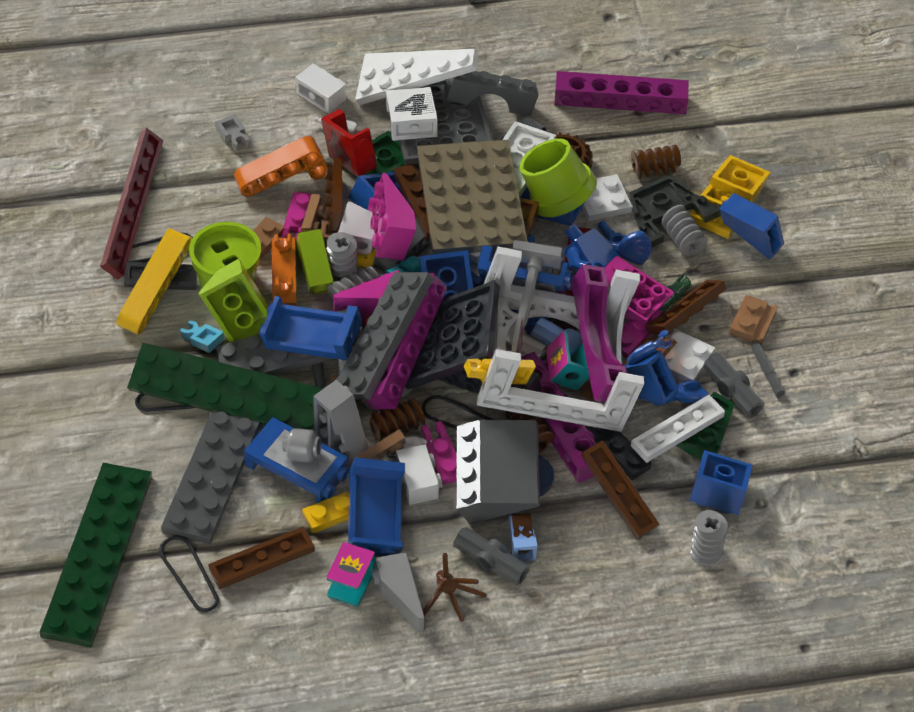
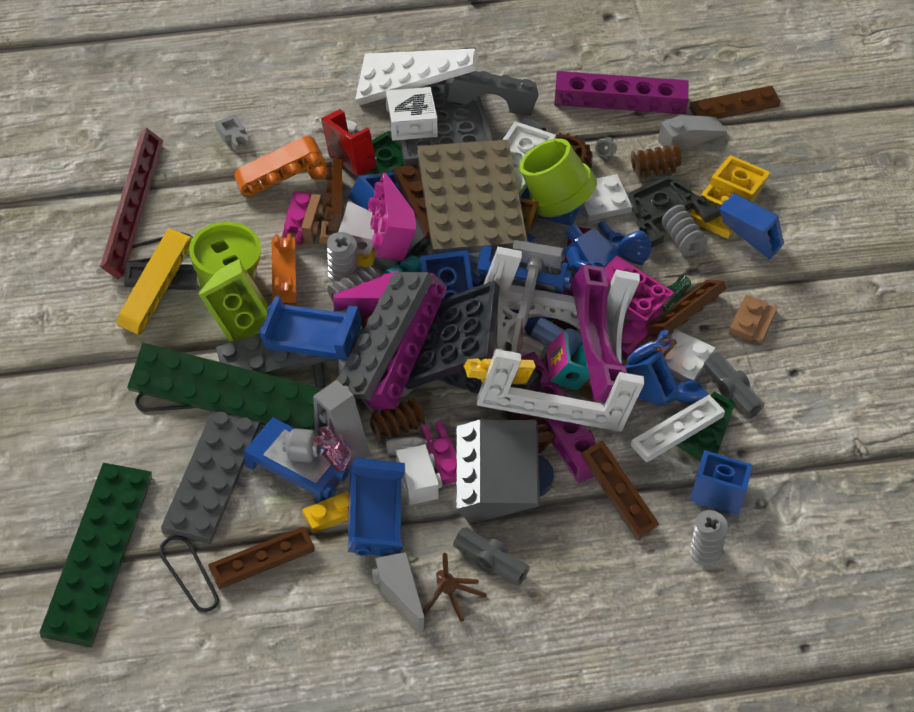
medium azure plate [180,321,225,353] -> none
medium nougat plate [253,217,284,260] -> none
white brick [295,64,346,114] -> none
lime slope [295,229,333,295] -> none
piece [327,542,375,607] -> none
medium nougat plate [357,429,406,460] -> none
black piece [422,395,494,429] -> none
light blue leg [509,513,537,561] -> none
black plate [585,425,652,481] -> none
dark grey piece [751,343,785,397] -> none
none -> clear pink plate [313,426,355,471]
none -> light grey plate [595,137,617,159]
none -> light grey slope [658,115,727,151]
none -> reddish brown plate [690,86,780,119]

